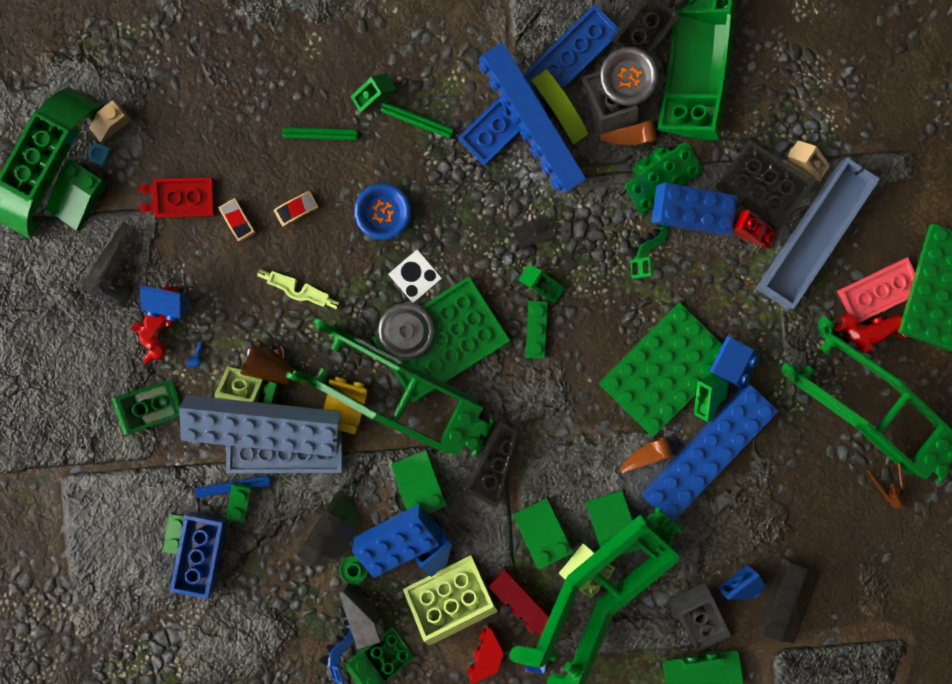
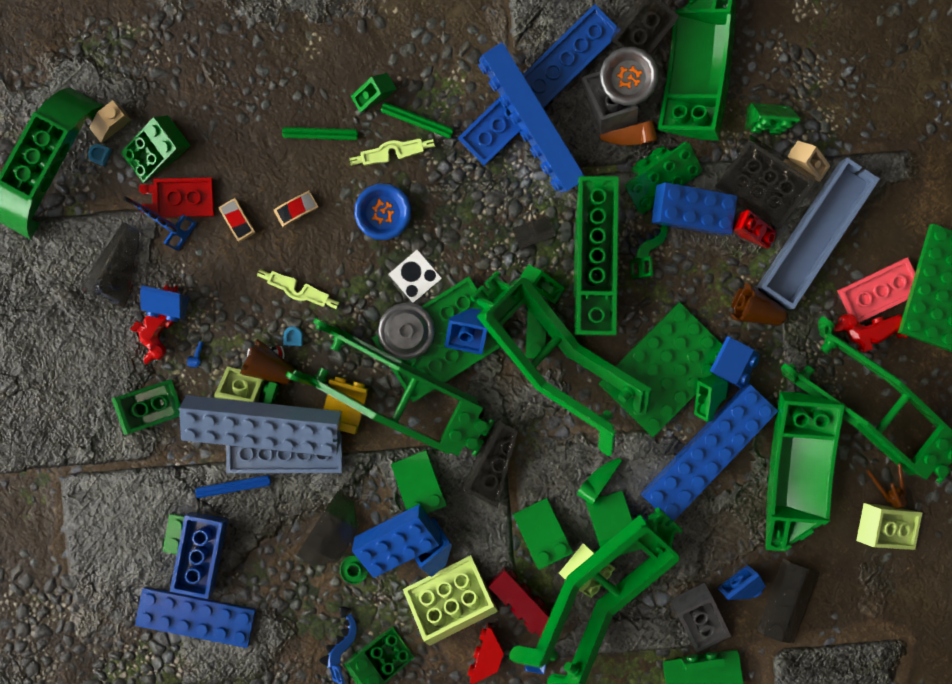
green slope [45,158,109,231] -> none
green plate [225,482,252,523] -> none
flat silver slope [339,583,385,649] -> none
lime slope [531,69,588,145] -> none
dark orange piece [620,437,673,473] -> none
none -> green slope [121,115,191,183]
none -> blue piece [123,196,197,251]
none -> blue plate [135,587,256,648]
none -> dark azure tile [283,327,304,346]
none -> yellowish green piece [349,139,435,166]
none -> blue slope [445,308,487,355]
none -> green piece [470,271,652,456]
none -> green slope [573,176,619,335]
none -> green piece [577,458,622,505]
none -> reddish brown cone [730,283,787,326]
none -> green slope [745,103,800,135]
none -> green slope [765,391,845,551]
none -> yellowish green slope [857,503,922,550]

